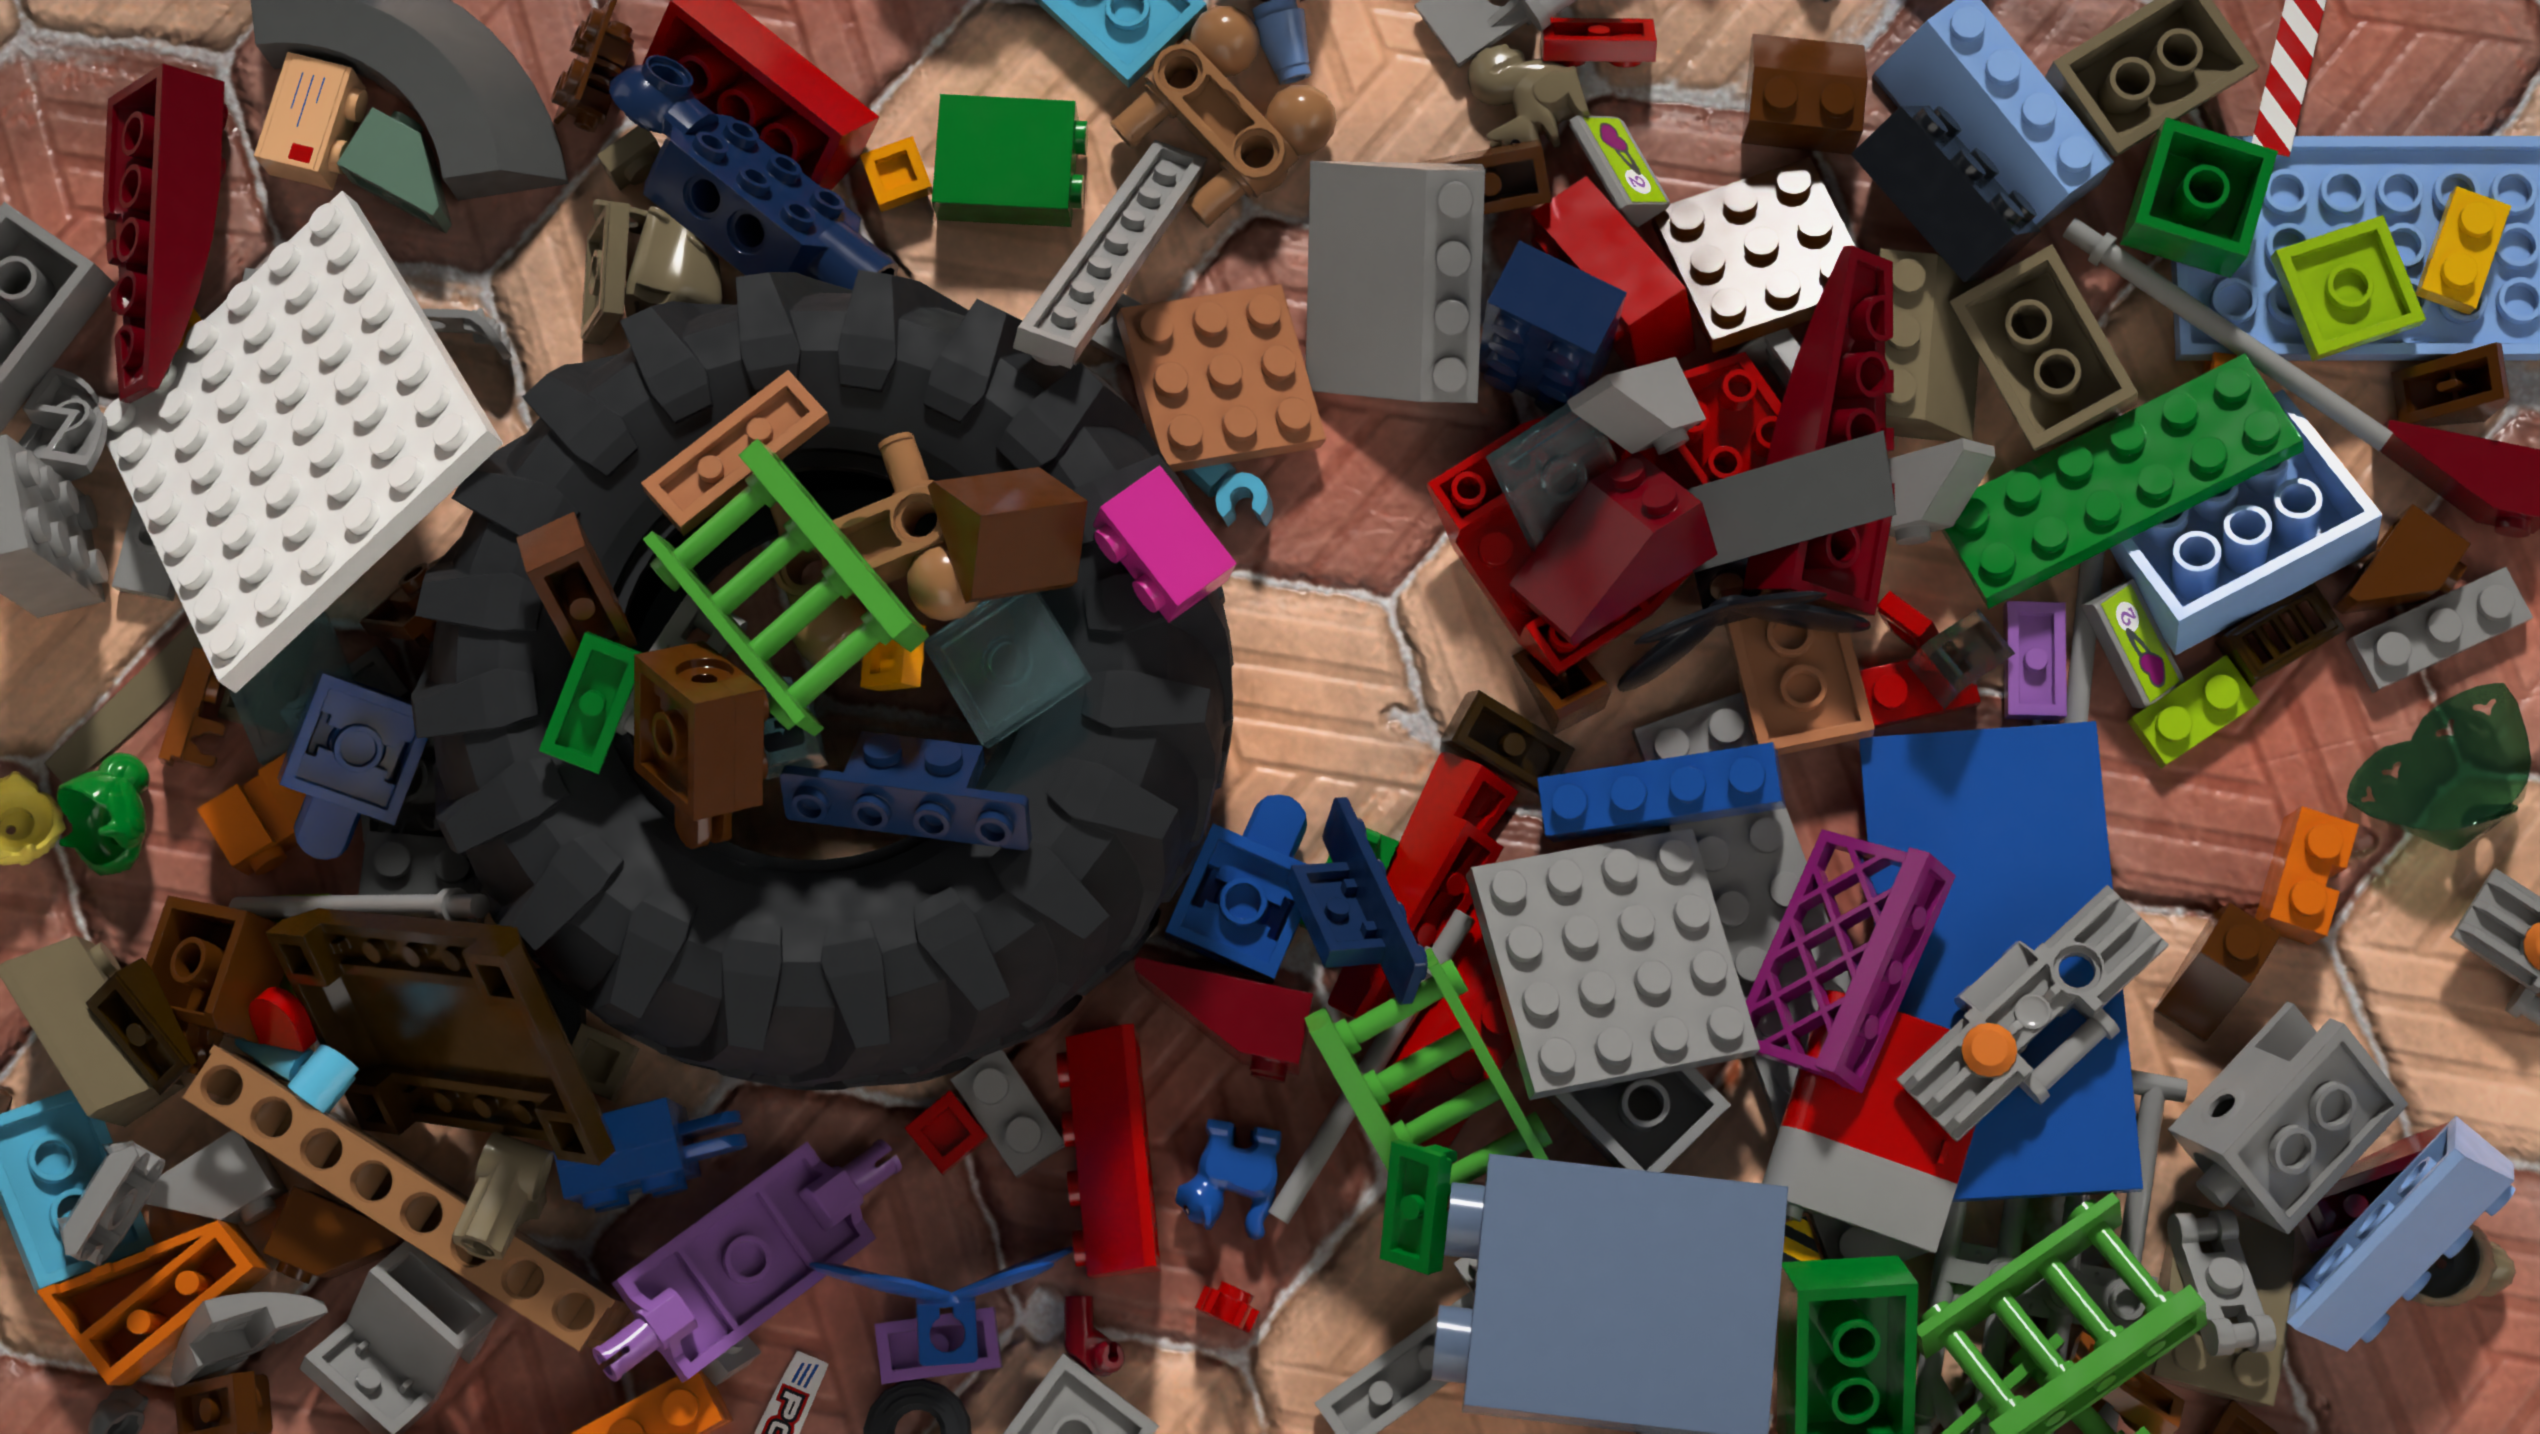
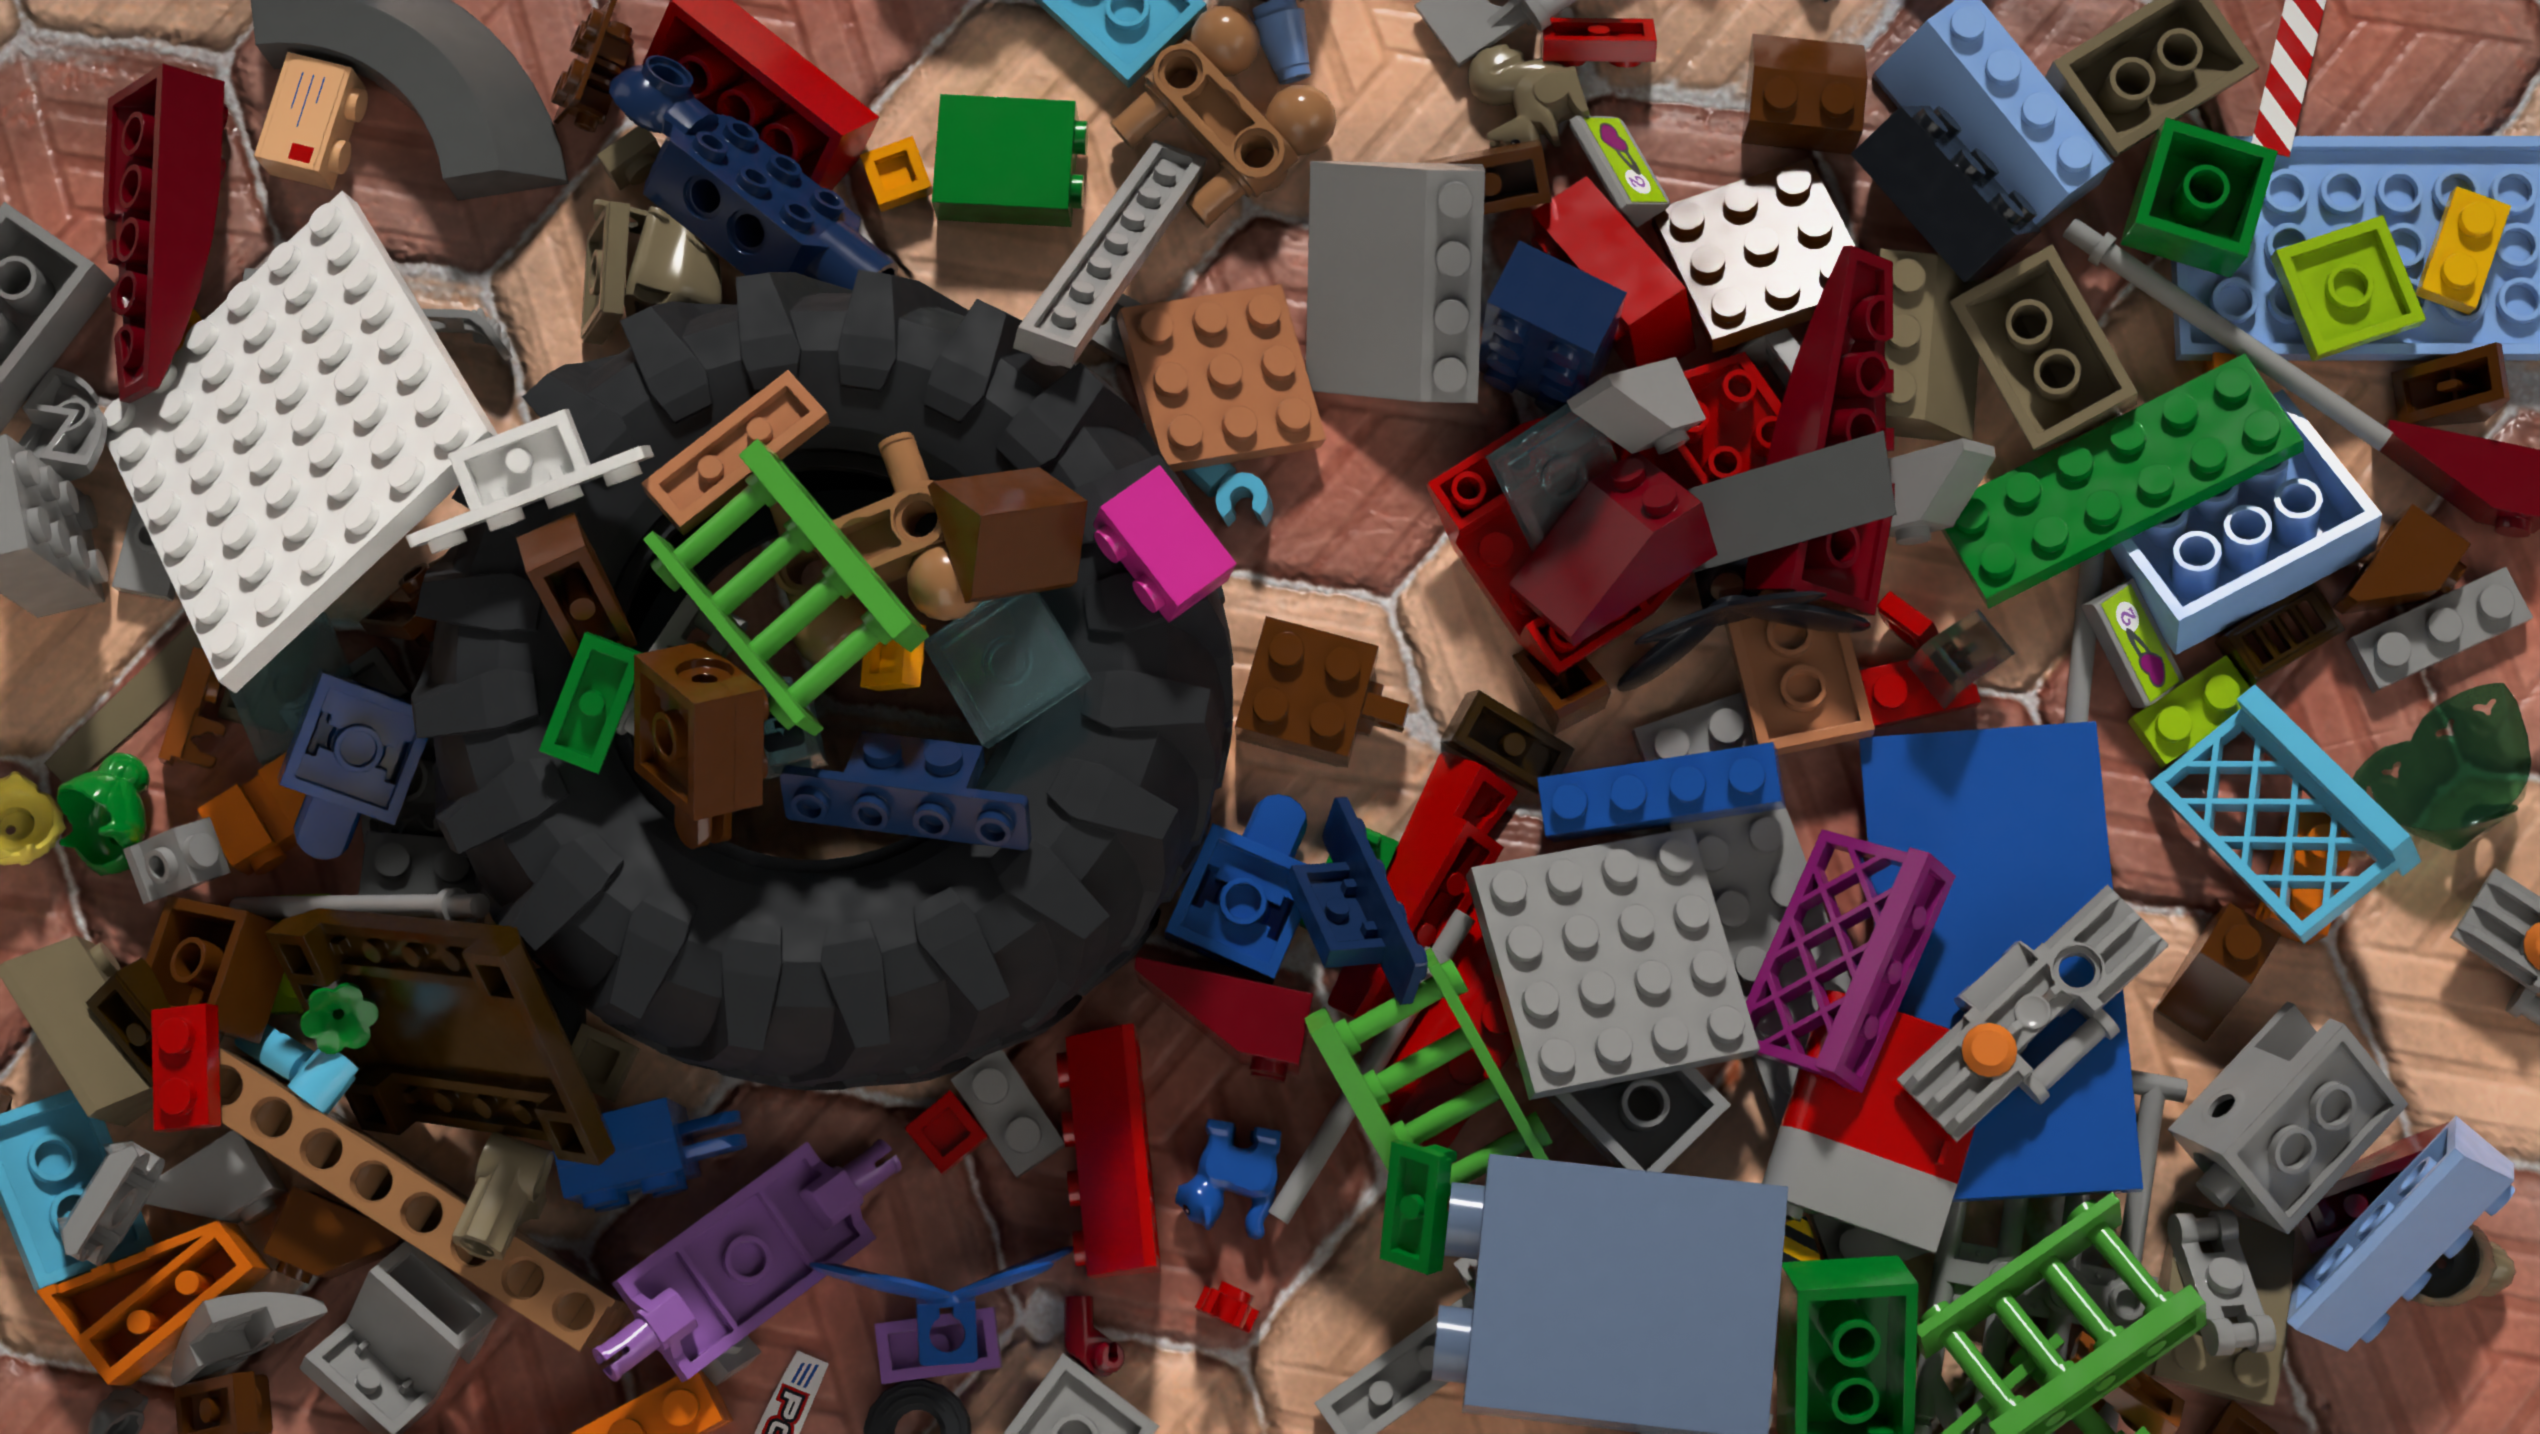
red tile [248,987,317,1052] -> none
sand green slope [337,107,452,234] -> none
medium lavender plate [2003,601,2067,721] -> none
none -> light grey brick [123,817,231,905]
none -> red plate [151,1003,221,1132]
none -> green plant [300,982,379,1054]
none -> white bracket [406,409,654,554]
none -> reddish brown hinge [1235,616,1410,768]
none -> medium azure fence [2150,685,2422,944]

